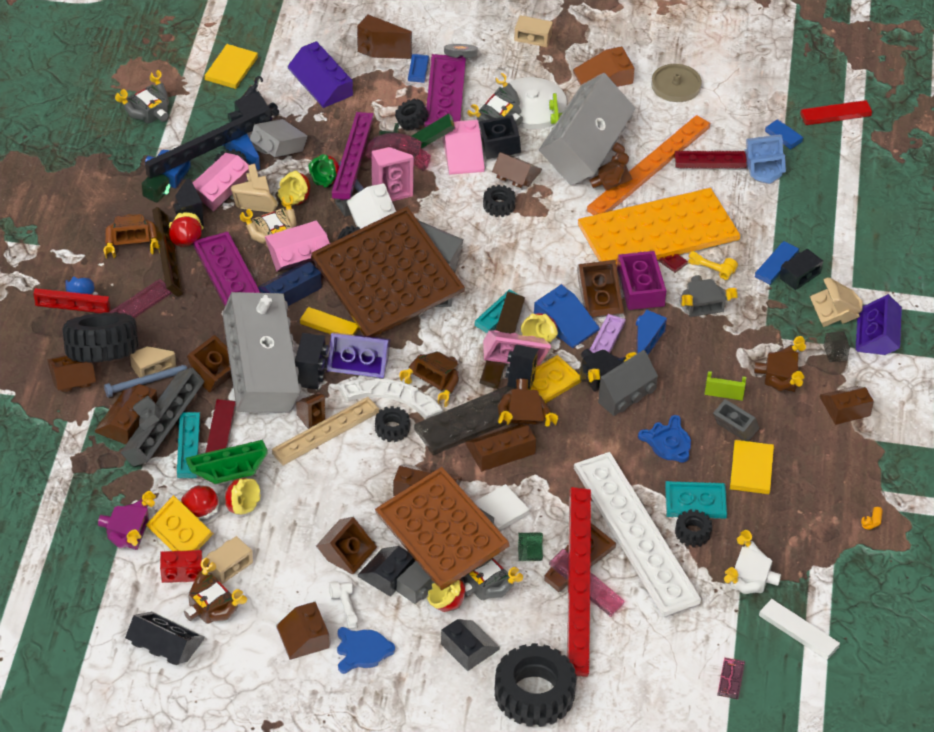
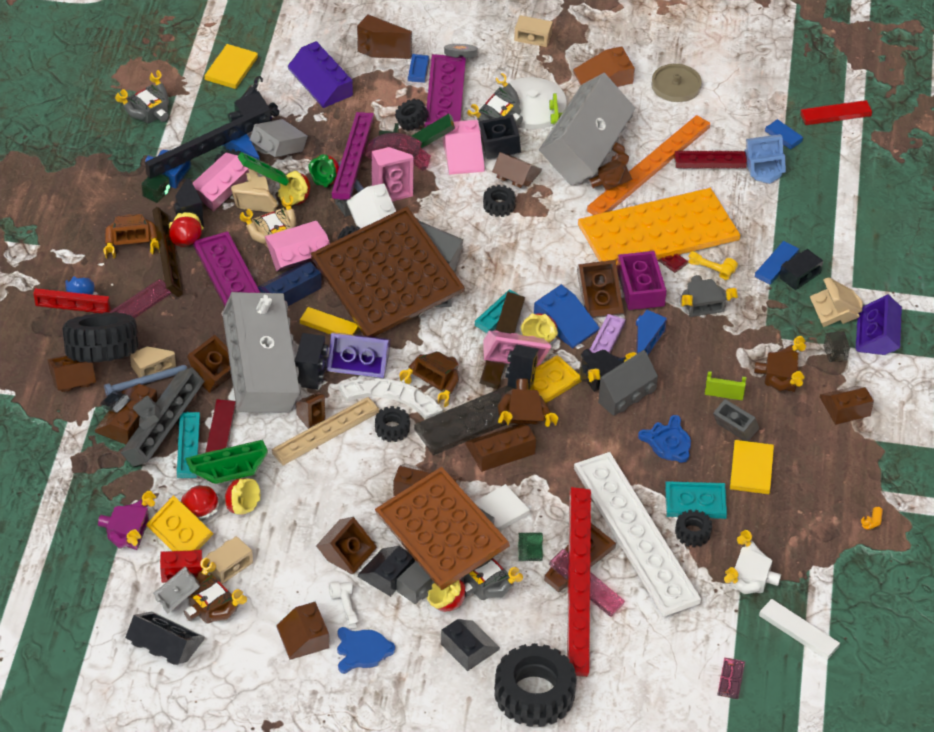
none -> black tile [100,391,131,413]
none -> light grey hinge [153,566,200,614]
none -> green tile [238,152,289,186]

